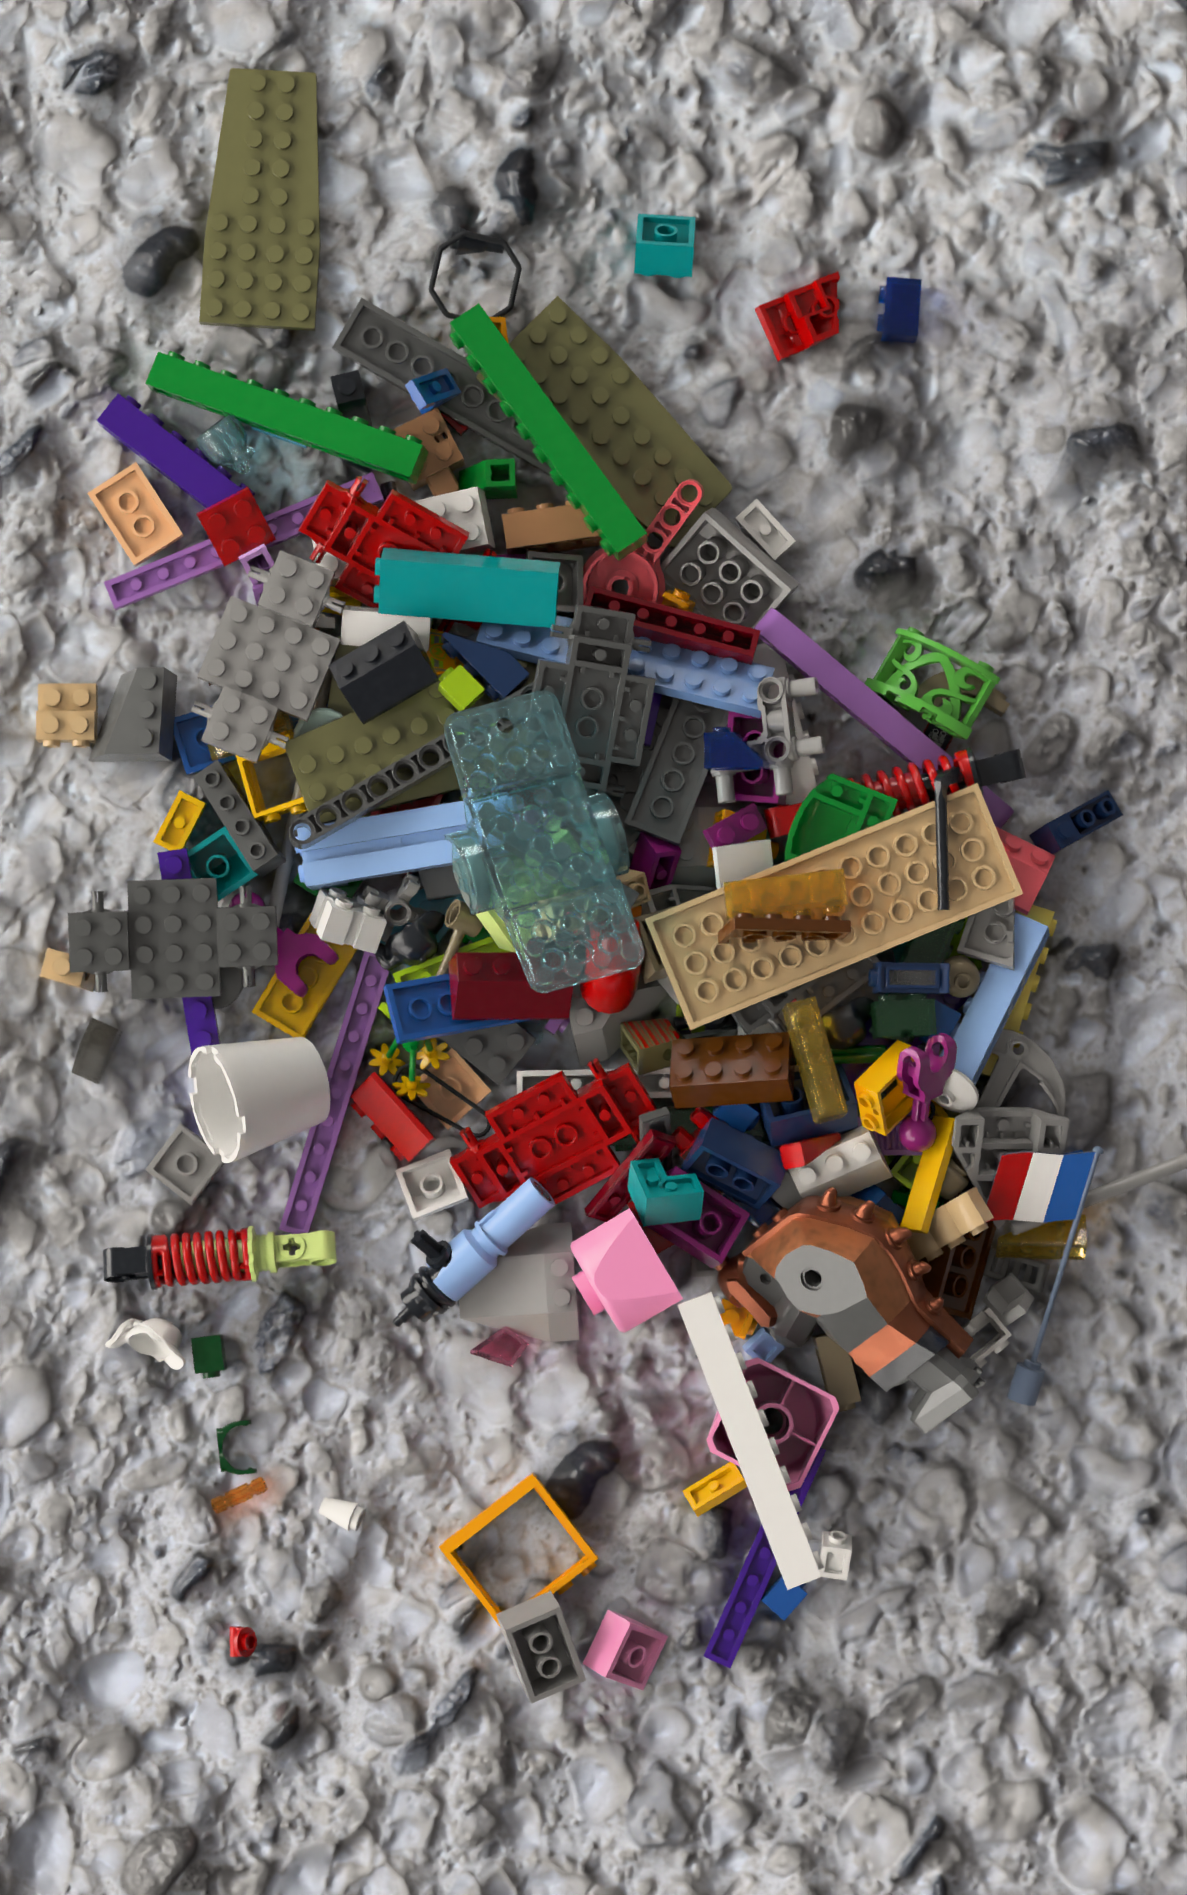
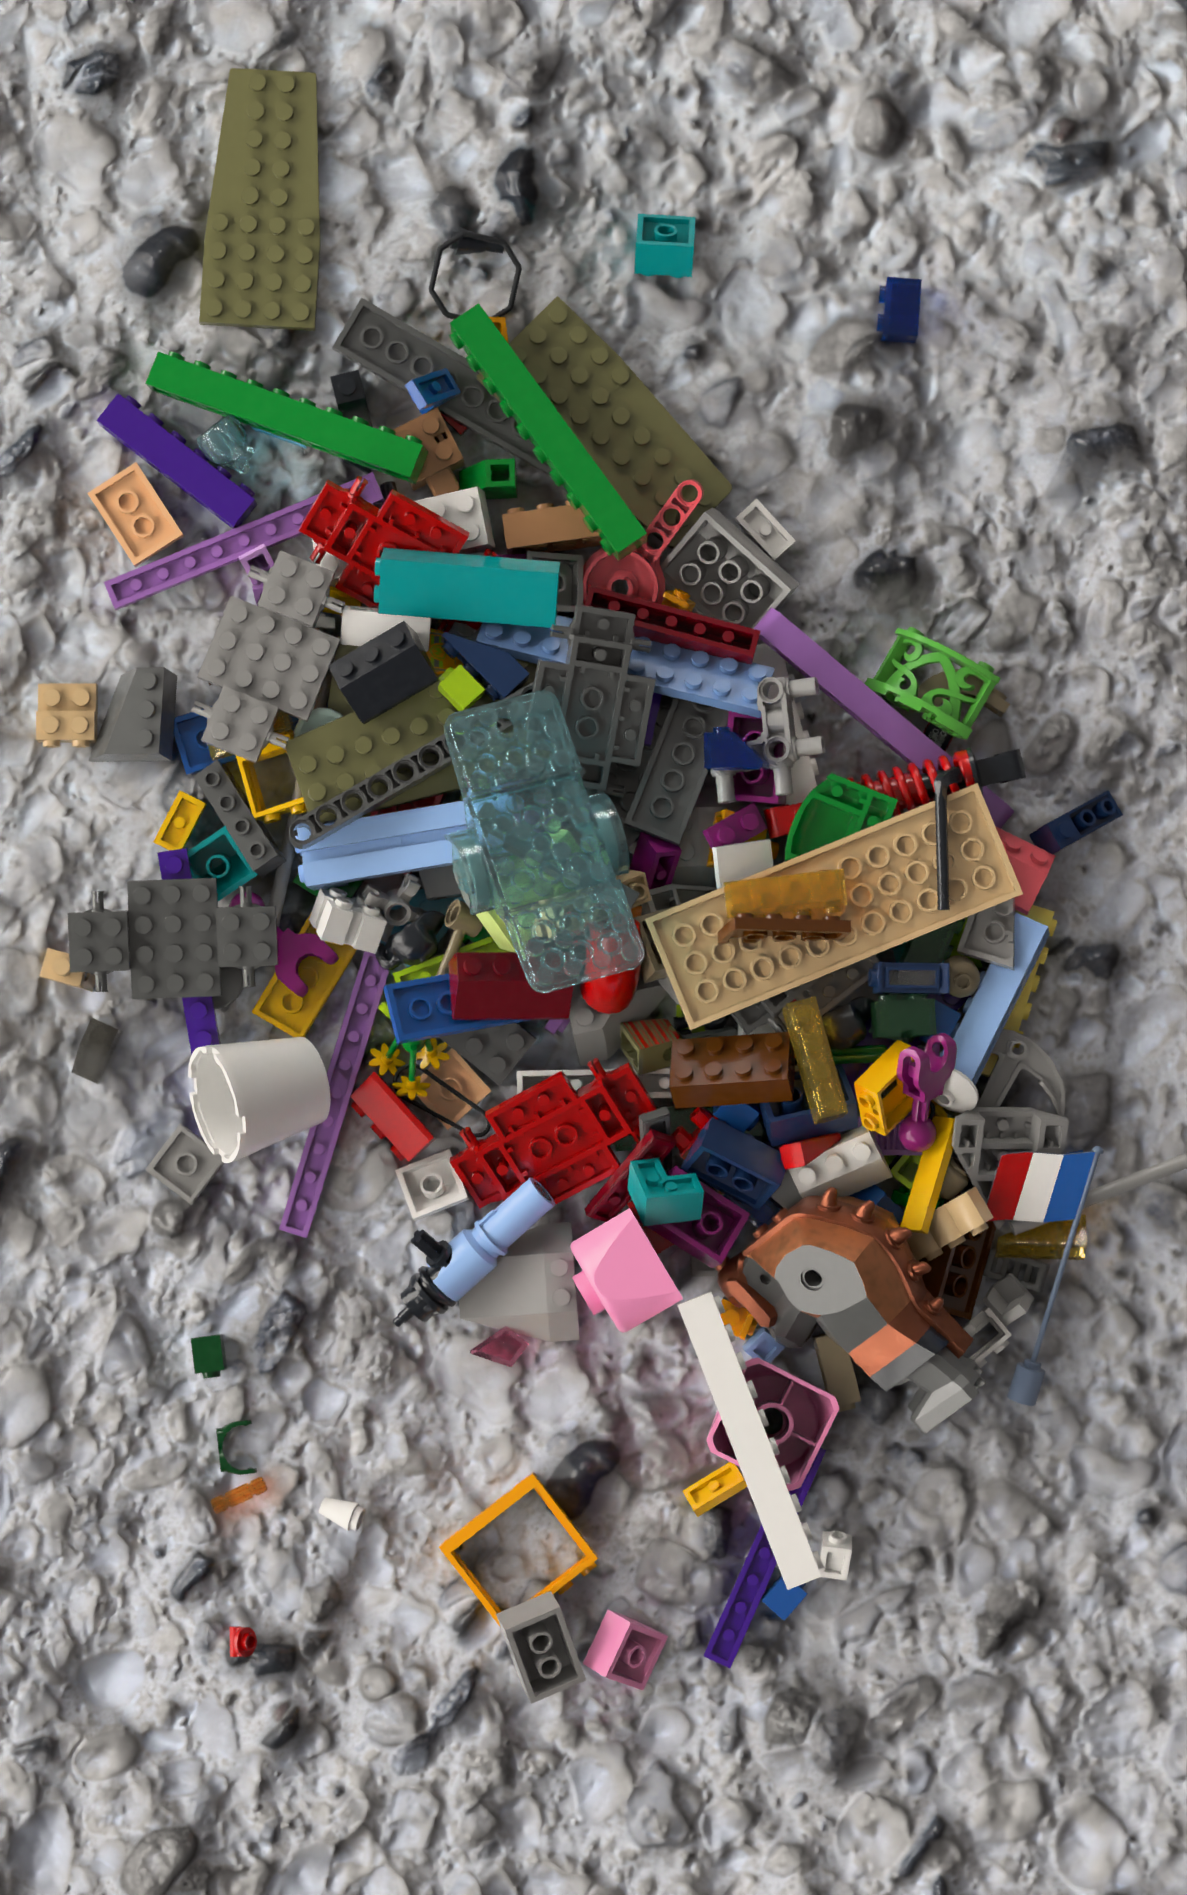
piece [103,1226,337,1290] -> none
white hair [105,1318,186,1370] -> none
red plate [196,487,276,567] -> none
red slope [755,271,840,362] -> none

